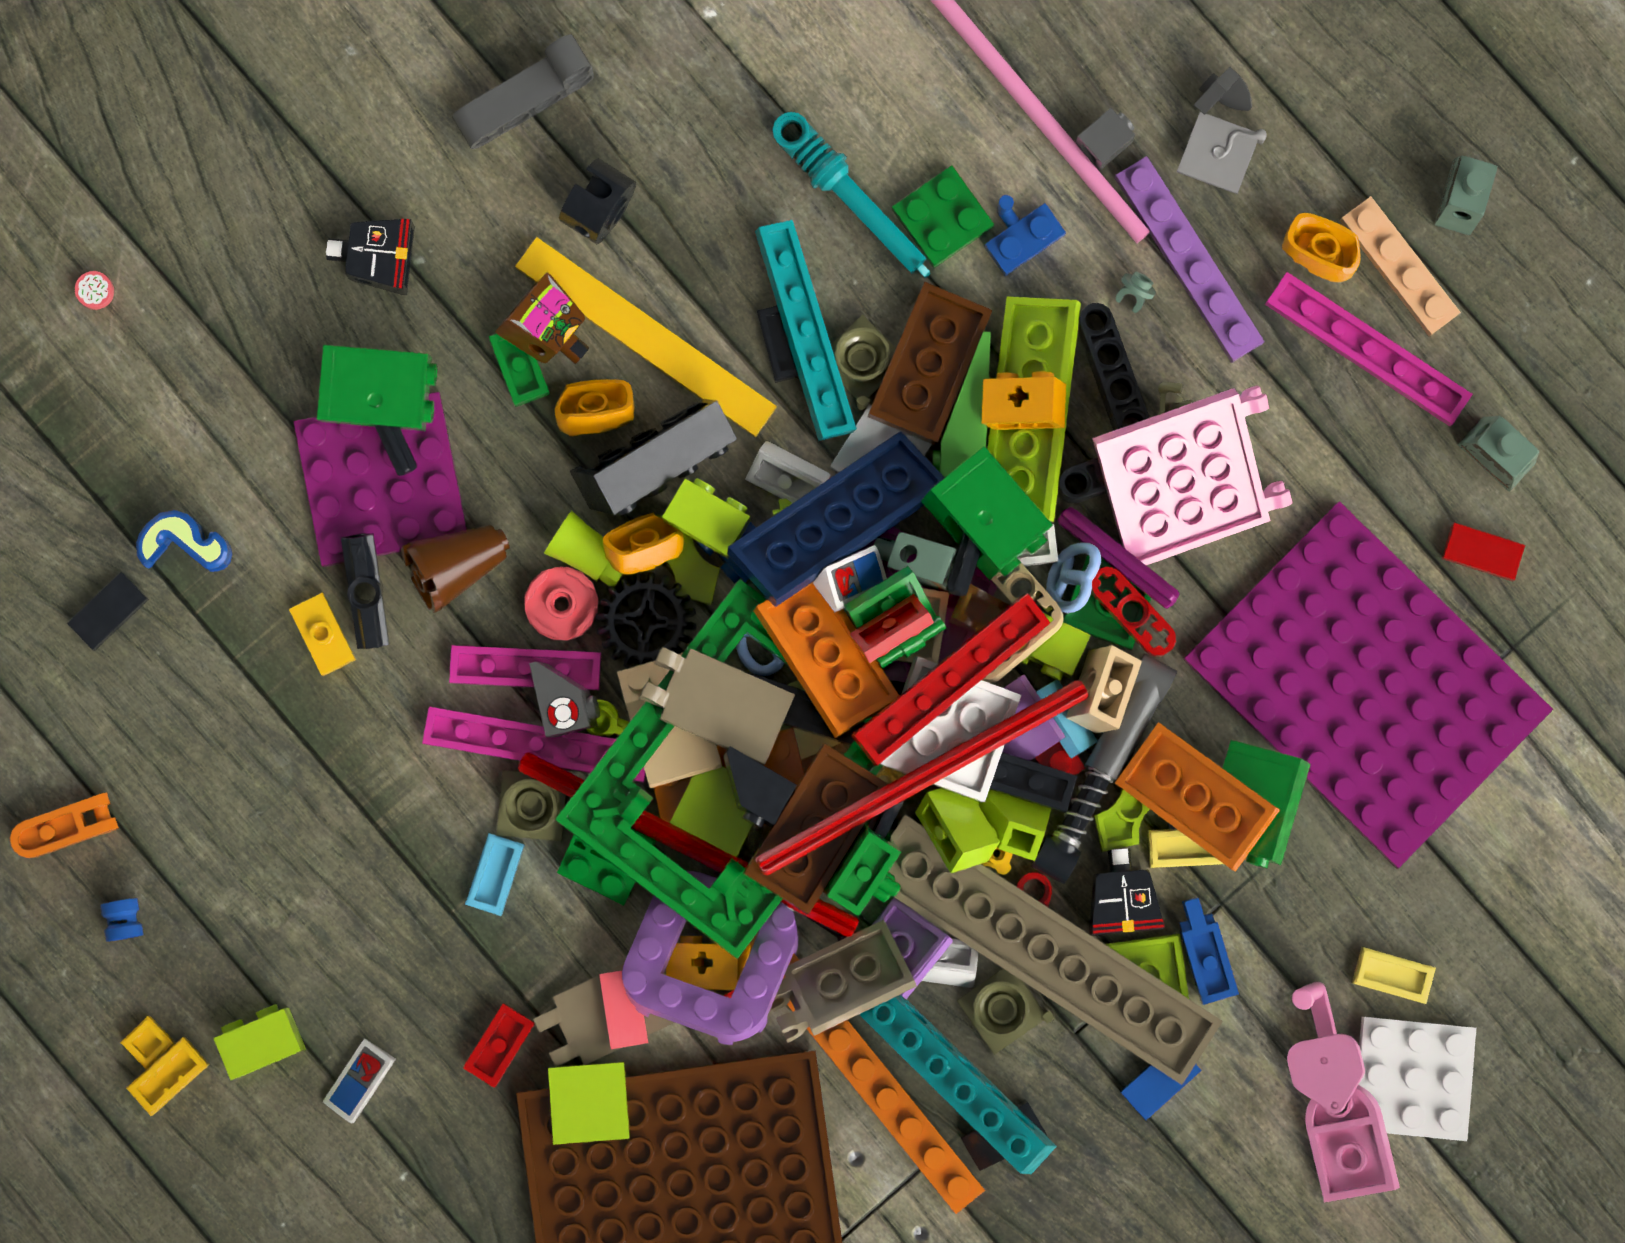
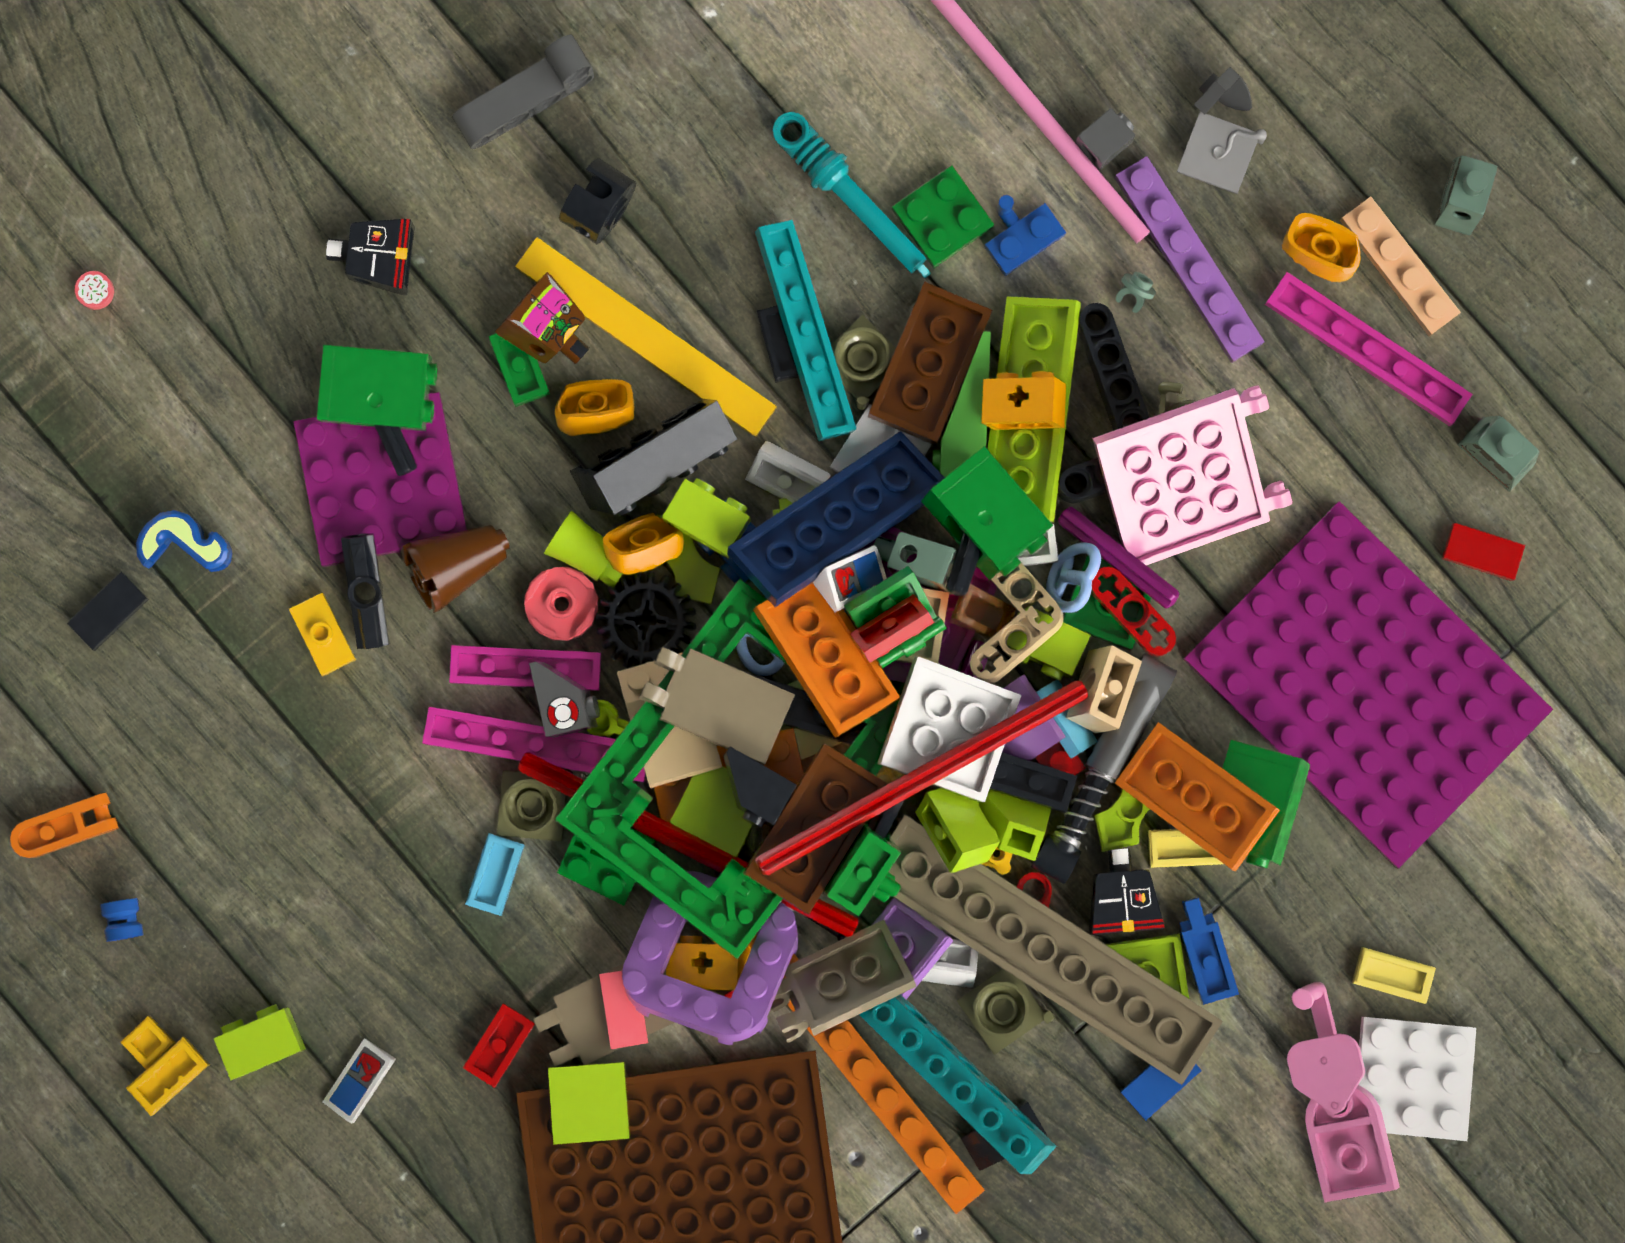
red plate [851,593,1050,765] -> none

